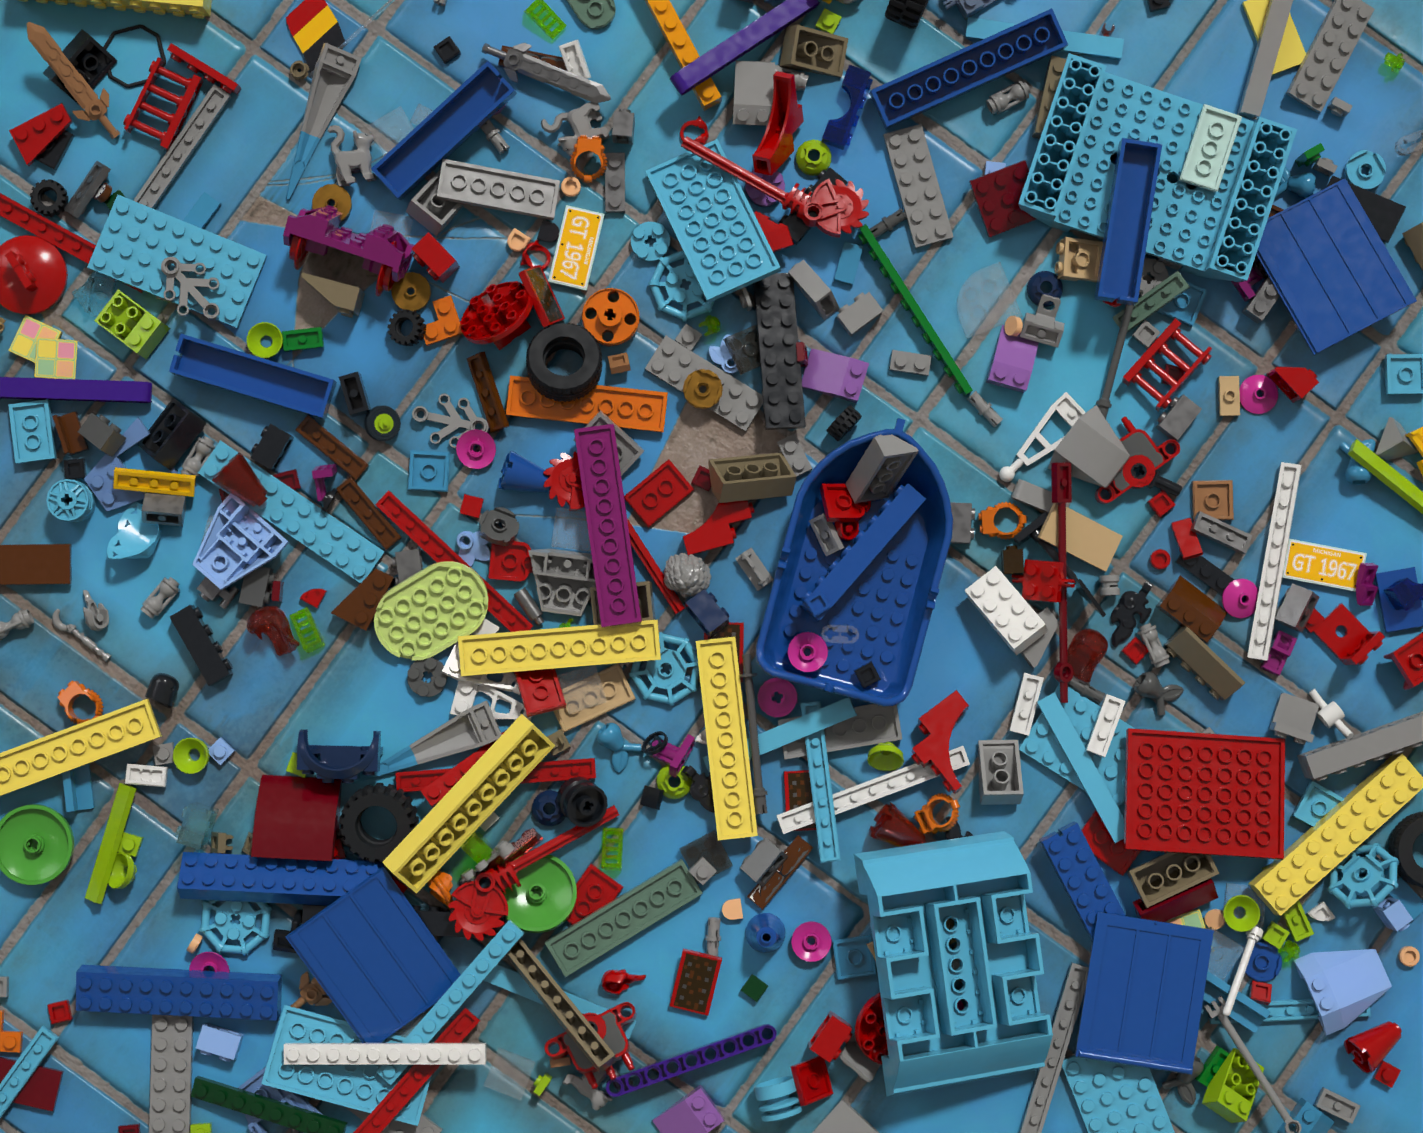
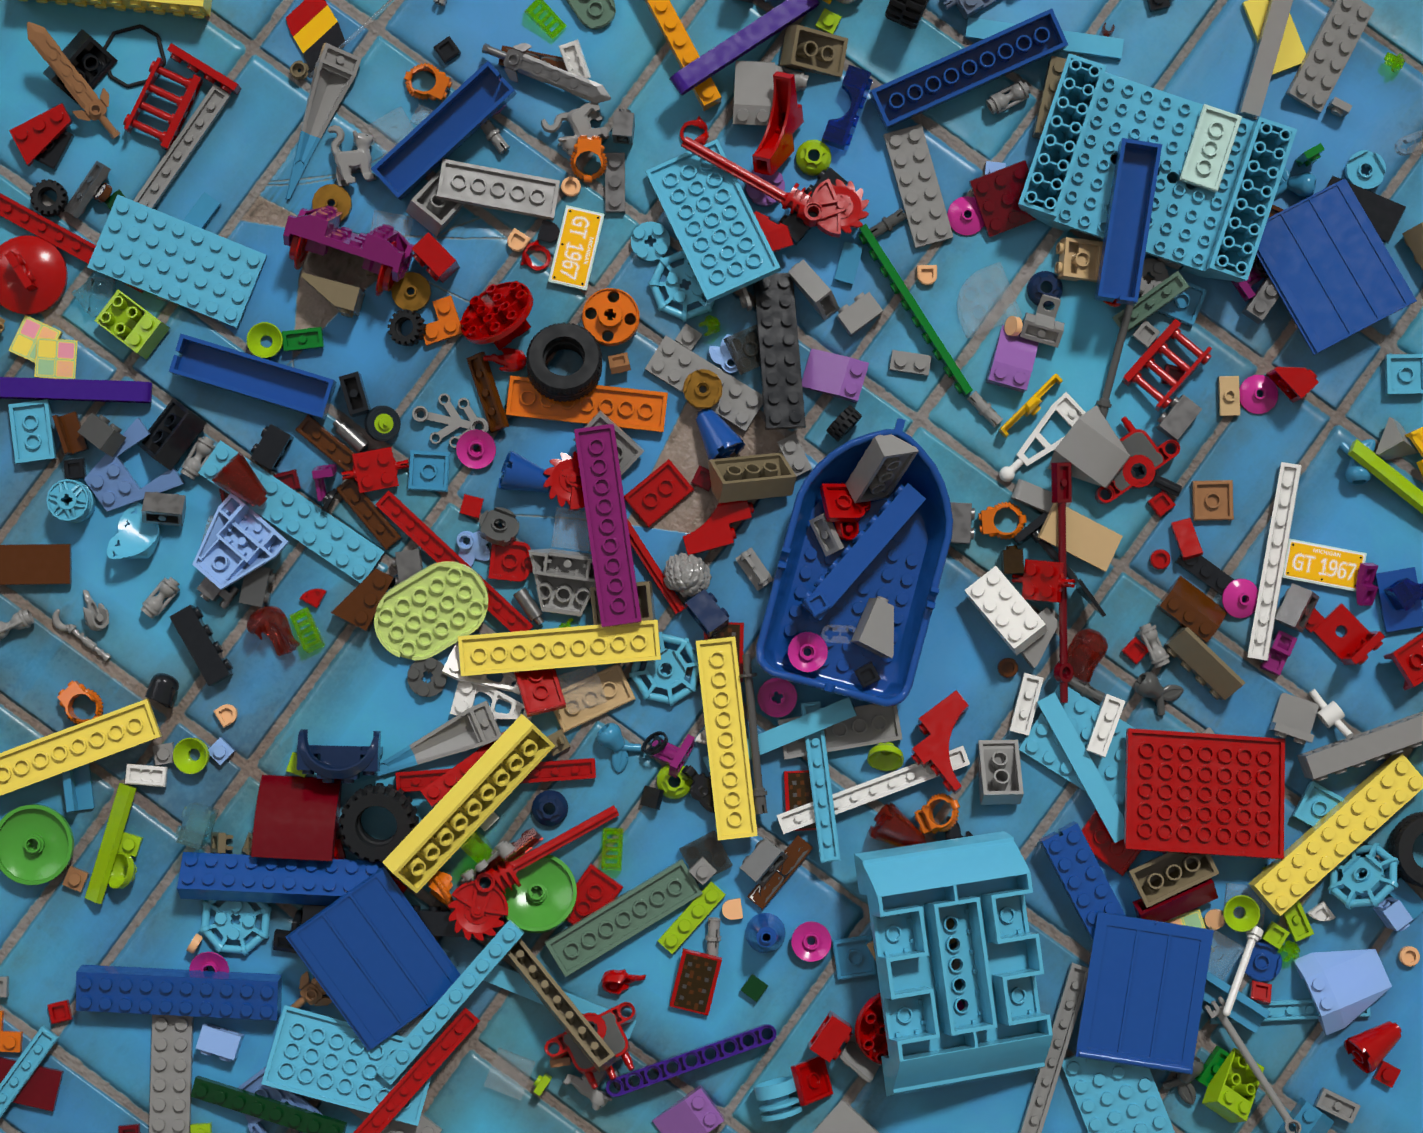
yellow plate [113,467,196,497] -> none
light grey plant [161,257,220,320] -> none
dark red tile [271,581,284,602] -> none
white plate [284,1043,486,1065] -> none
white tile [473,618,500,635] -> none
tile [519,265,565,328] -> none
black wheel [556,776,608,827] -> none
dark red tile [796,342,808,367] -> none
light grey wheel [1099,575,1120,596] -> none
black piece [1111,581,1153,647] -> none
flat silver plate [1191,511,1252,555] -> none
light grey plate [1312,158,1337,177] -> none
none -> medium nougat plate [62,866,90,892]
none -> light nougat tile [214,704,238,728]
none -> flat silver cylinder [333,419,369,453]
none -> red plate [341,447,409,493]
none -> orange piece [403,63,452,102]
none -> red piece [483,348,526,372]
none -> lime plate [658,881,726,954]
none -> blue cone [696,408,745,460]
none -> light grey slope [851,596,894,659]
none -> light nougat tile [917,265,937,286]
none -> dark pink dish [947,196,984,236]
none -> reddish brown tile [997,658,1018,678]
none -> yellow plate [999,374,1063,438]

